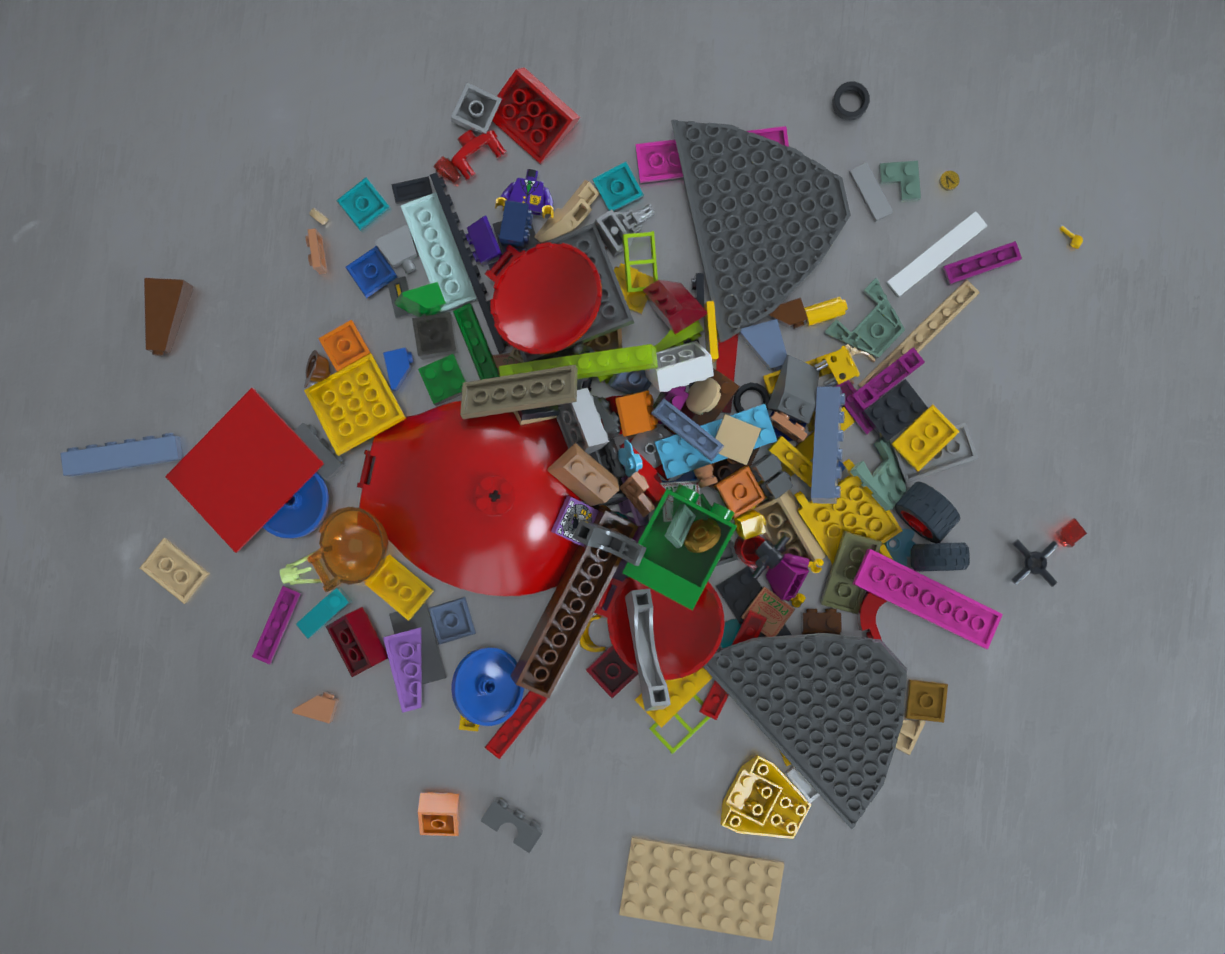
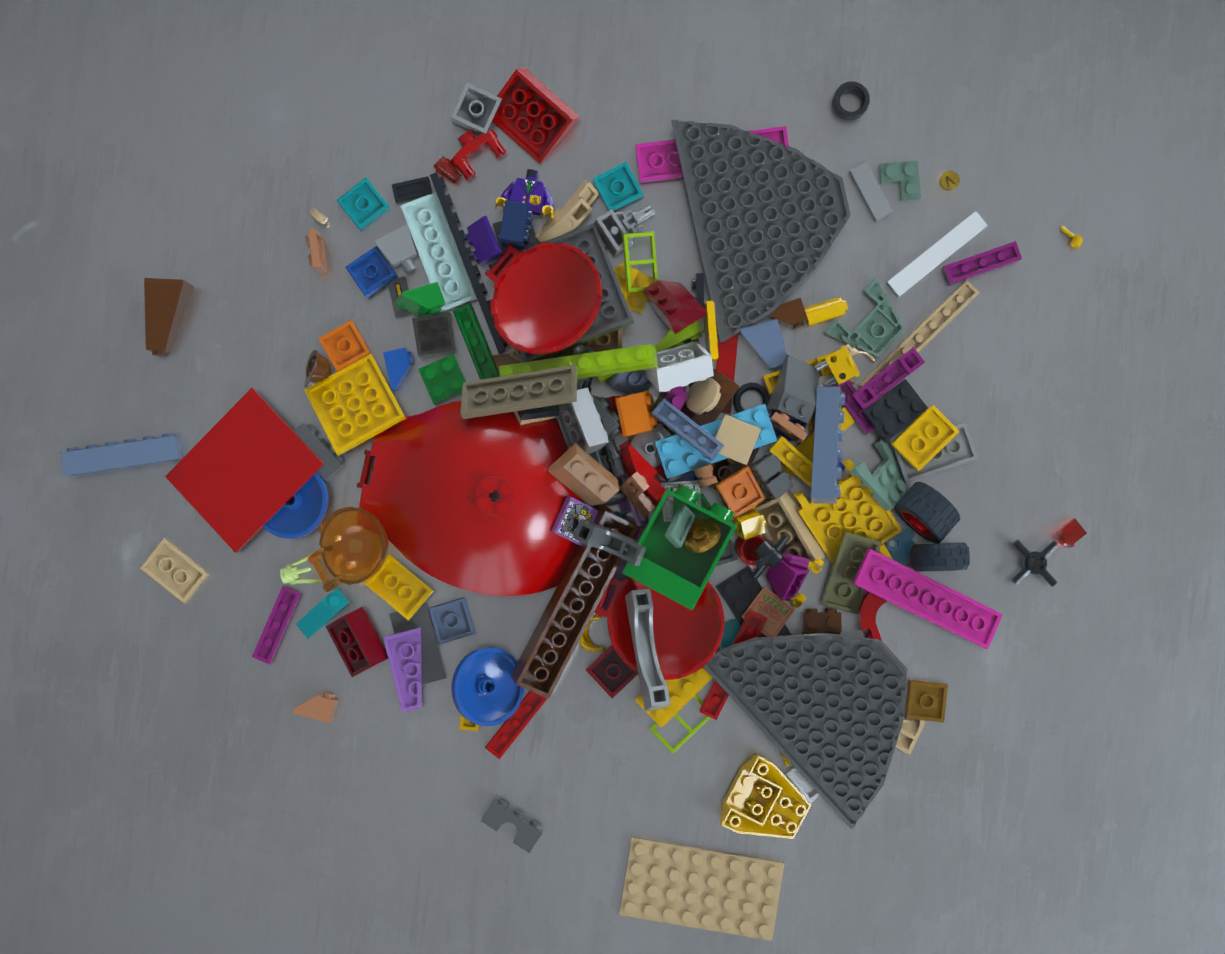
orange slope [418,792,460,836] -> none
medium azure plate [618,439,642,477] -> none

